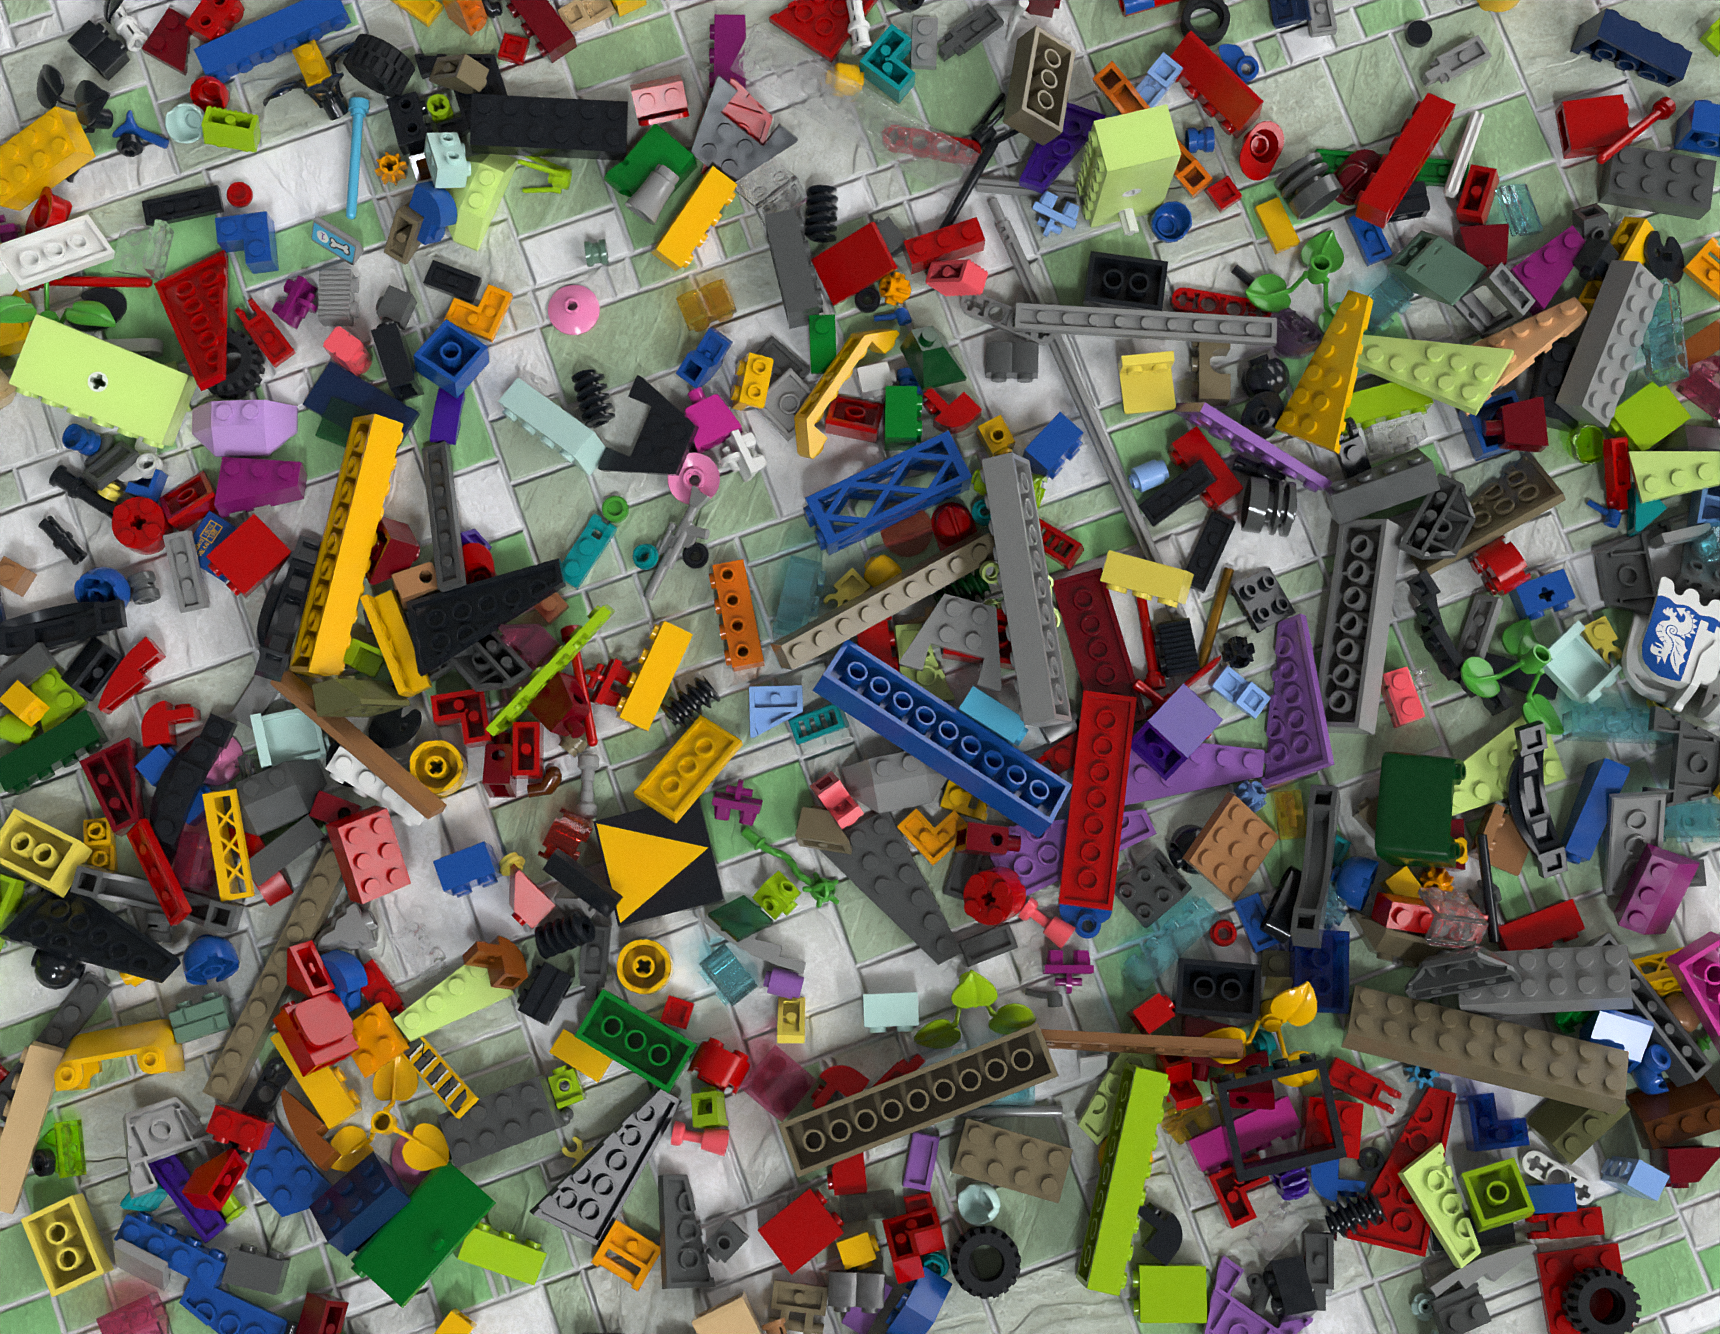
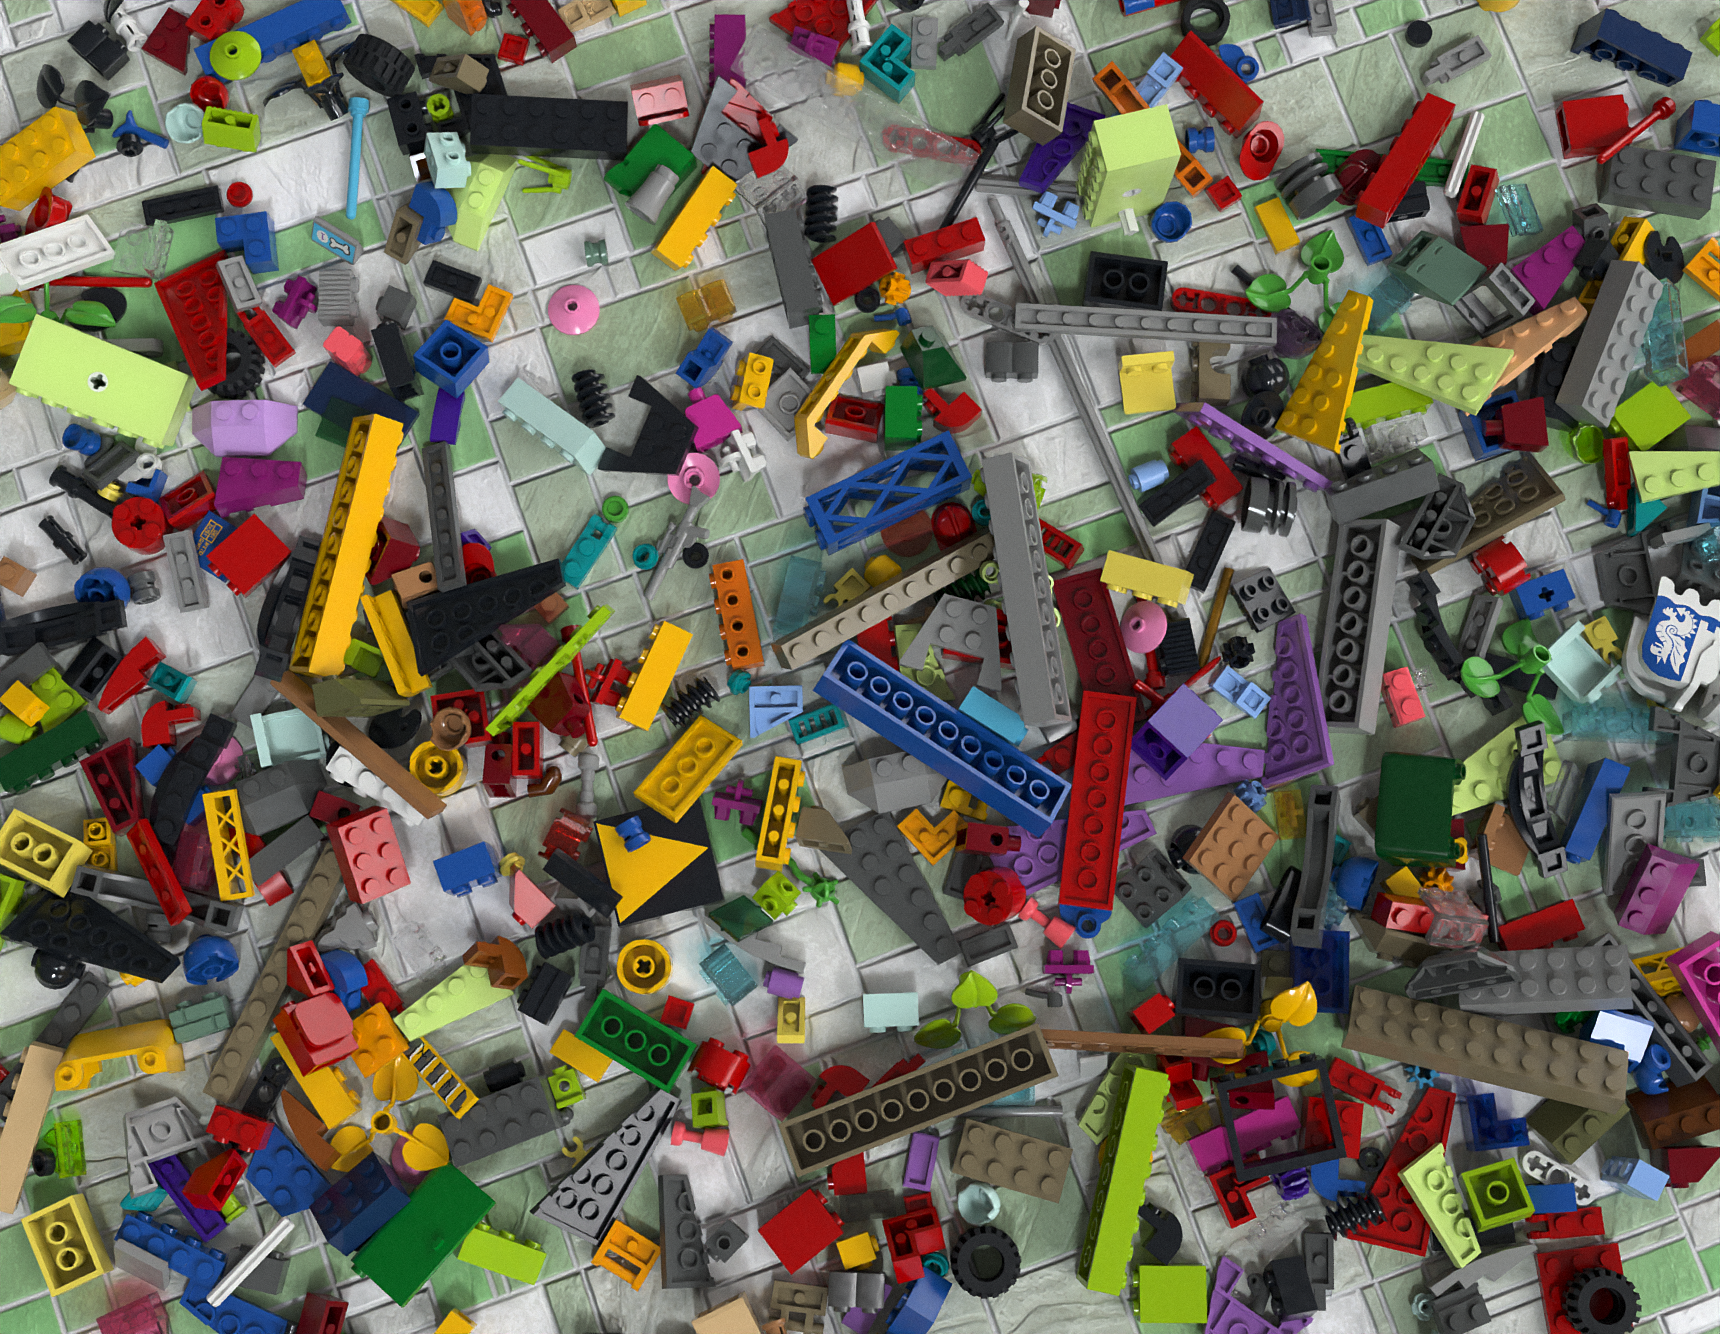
light orange gear [375,152,408,186] -> none
coral brick [810,771,864,829] -> none
yellow brick [976,415,1015,458] -> none
blue brick [1022,412,1084,483] -> none
none -> teal slope [147,662,197,704]
none -> white axle [206,1216,295,1307]
none -> lime dish [210,31,262,81]
none -> light grey plate [216,255,262,313]
none -> medium nougat hair [430,707,471,751]
none -> black brick [483,1057,526,1092]
none -> blue wheel [615,816,652,853]
none -> teal plate [727,669,751,695]
none -> red brick [747,117,789,179]
none -> yellow brick [755,756,806,872]
none -> magenta hips [787,26,840,67]
none -> bright pink dish [1120,601,1167,654]
none -> clear tile [1547,760,1585,826]

